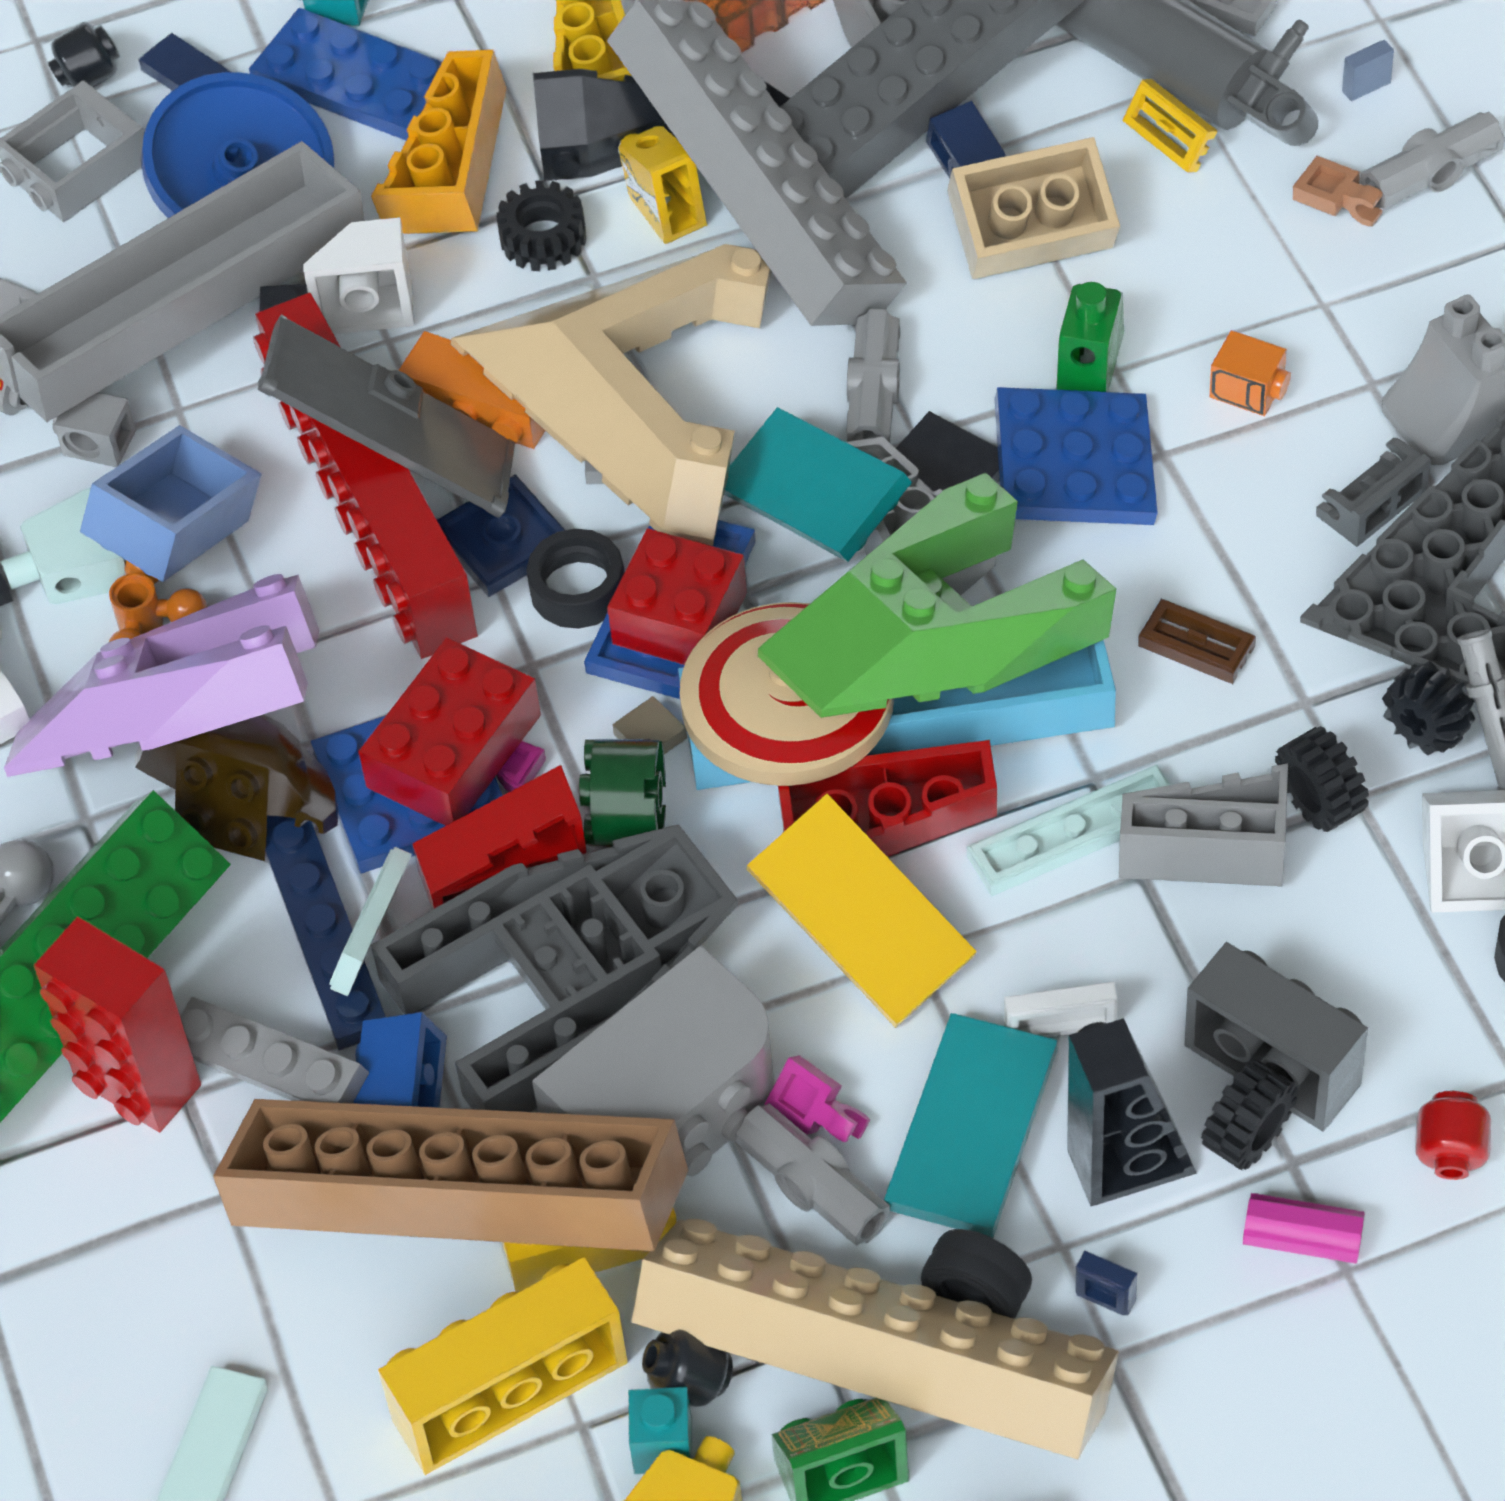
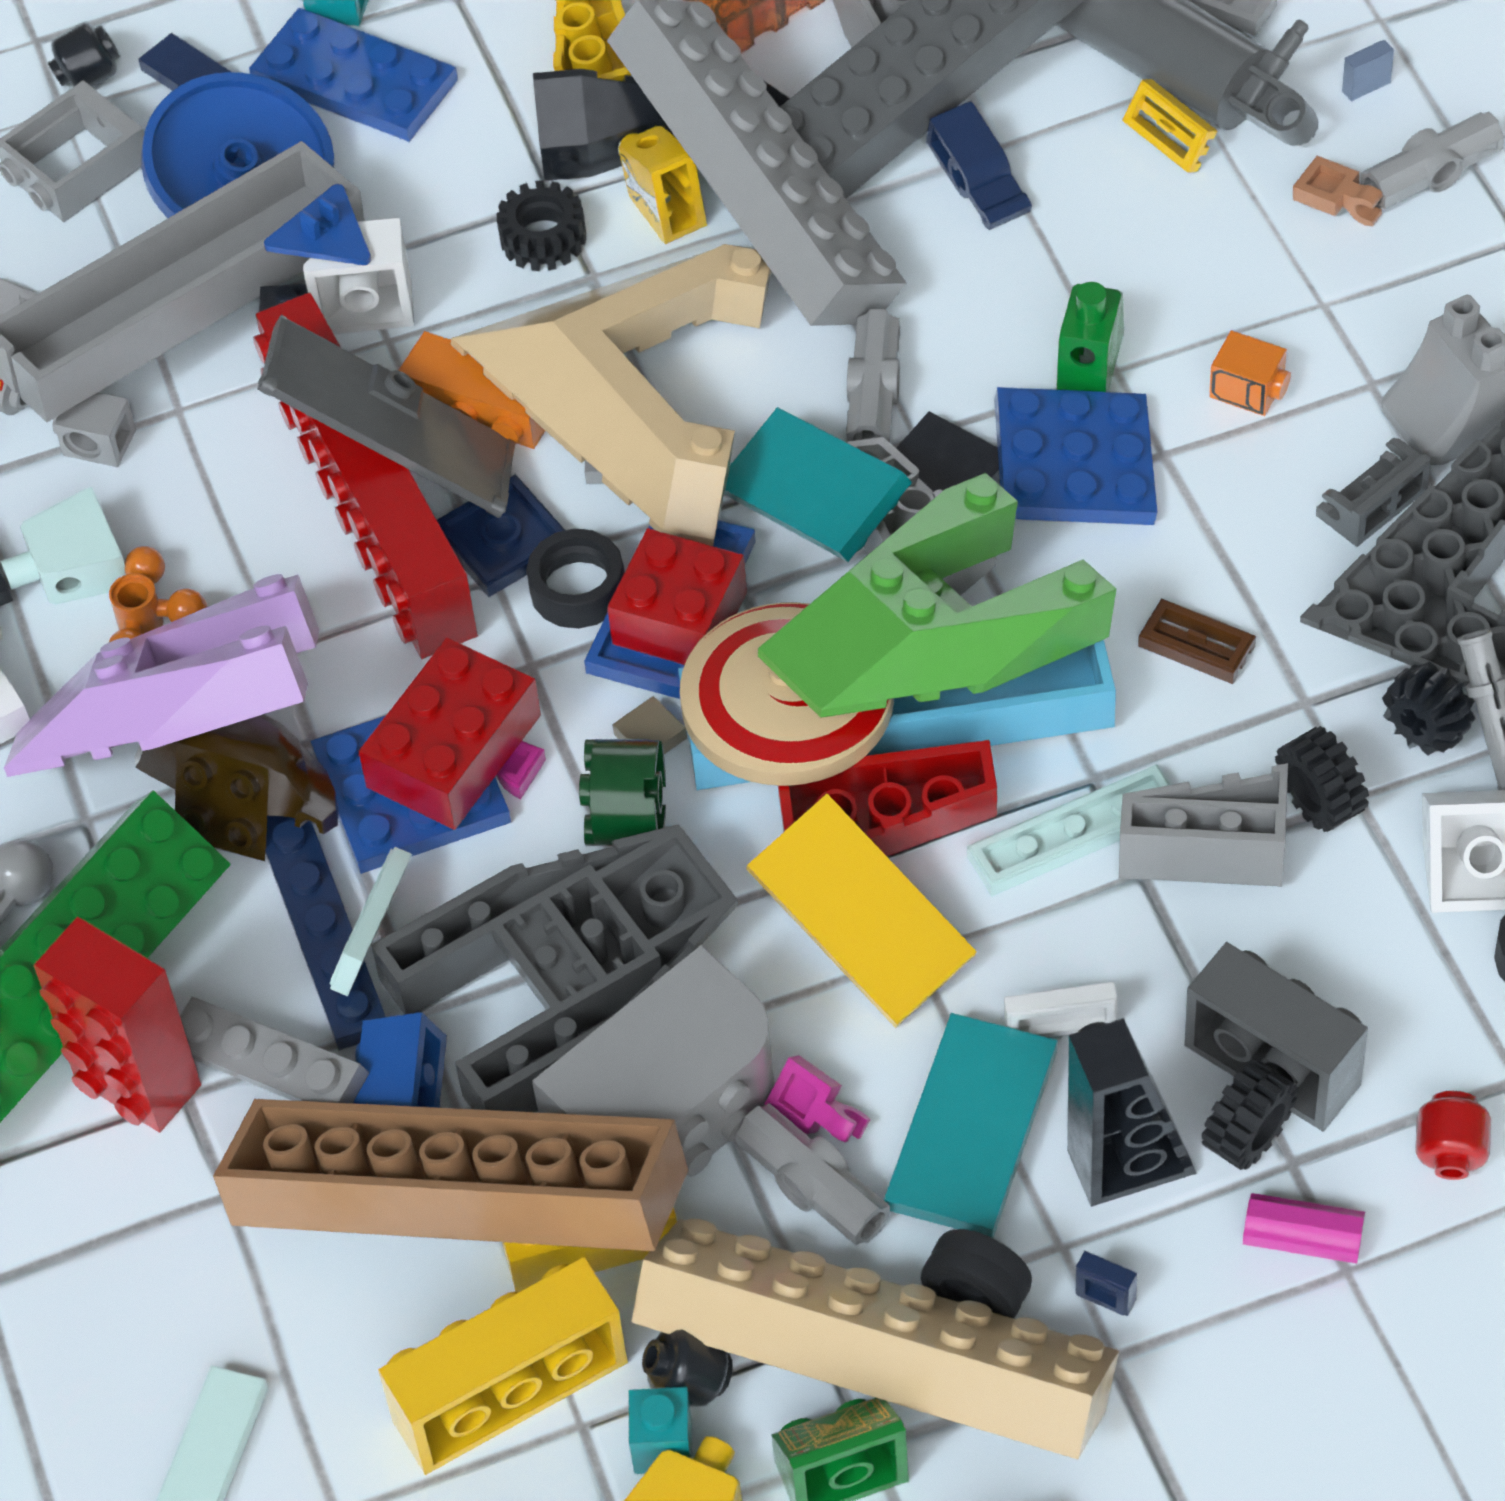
medium blue piece [80,425,262,582] -> none
light orange wedge [371,49,507,234] -> none
red wedge [412,765,587,910] -> none
tan brick [947,137,1120,280] -> none
none -> blue piece [264,184,371,266]

